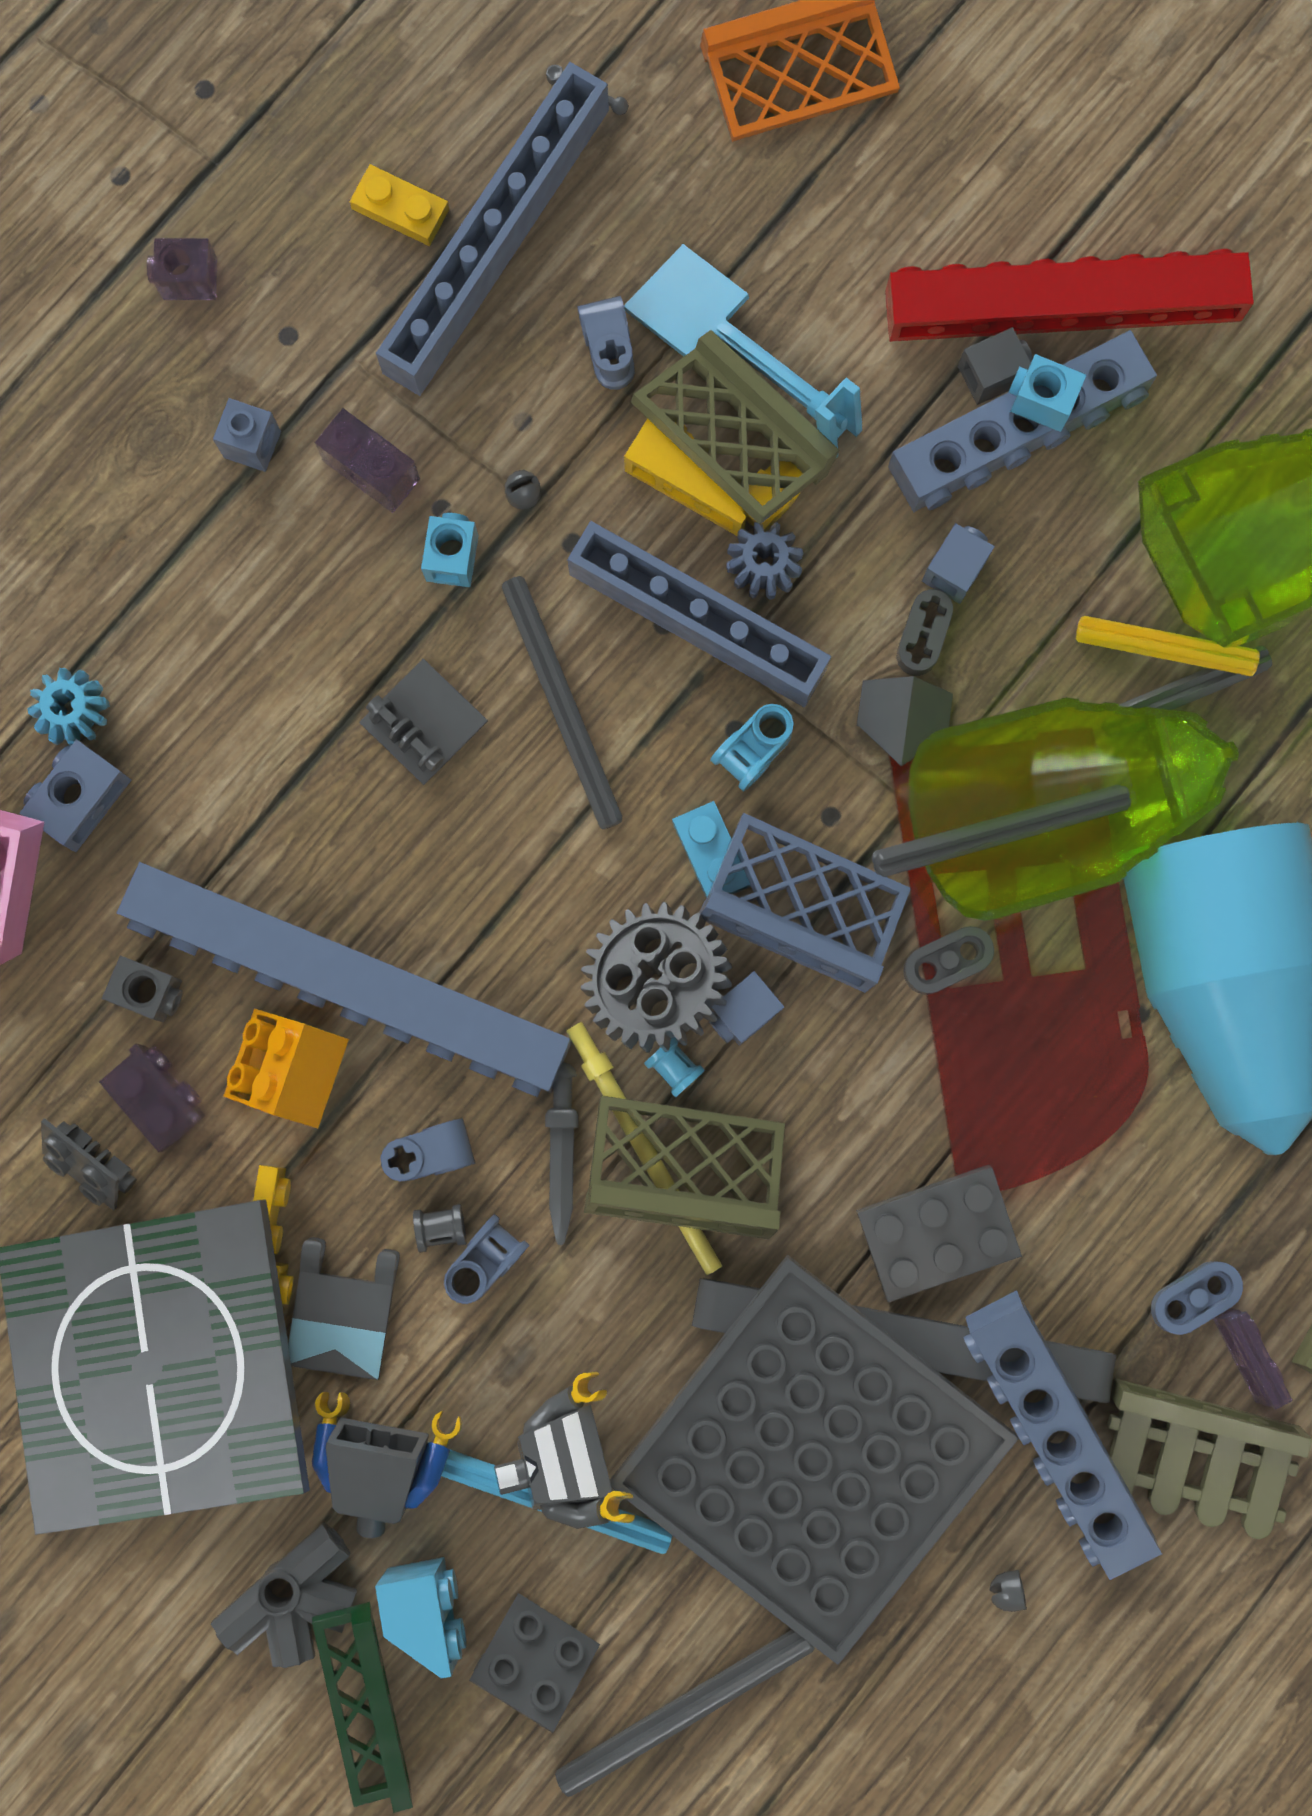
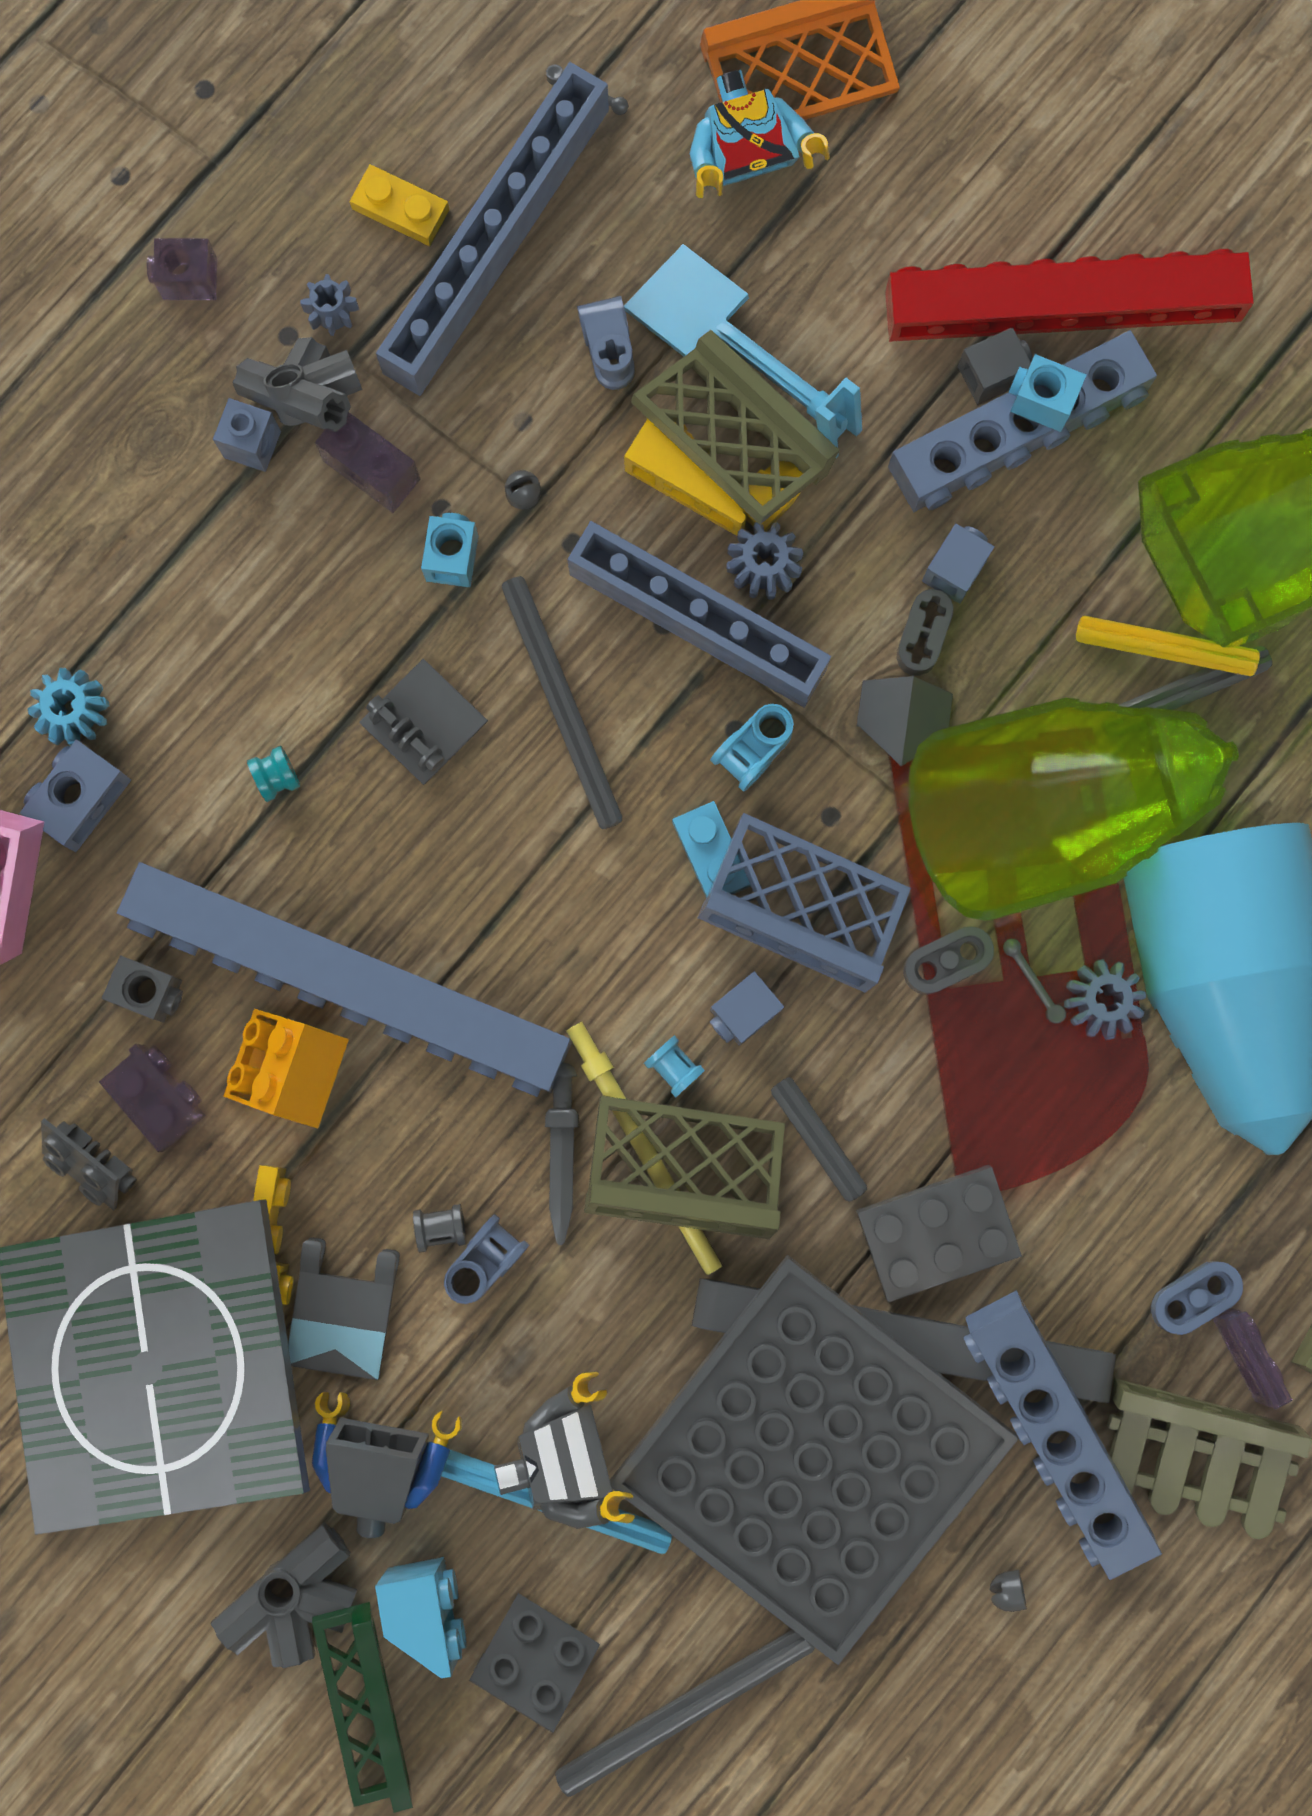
sand blue piece [380,1118,476,1182] -> none
dark grey gear [581,902,732,1053] -> none
dark grey axle [872,785,1131,877] -> none
none -> dark grey piece [232,337,363,432]
none -> teal wheel [247,745,300,802]
none -> sand blue gear [300,274,359,336]
none -> torso [689,70,830,198]
none -> dark grey axle [771,1077,867,1202]
none -> dark grey hinge [1003,939,1066,1024]
none -> sand blue gear [1064,959,1146,1040]

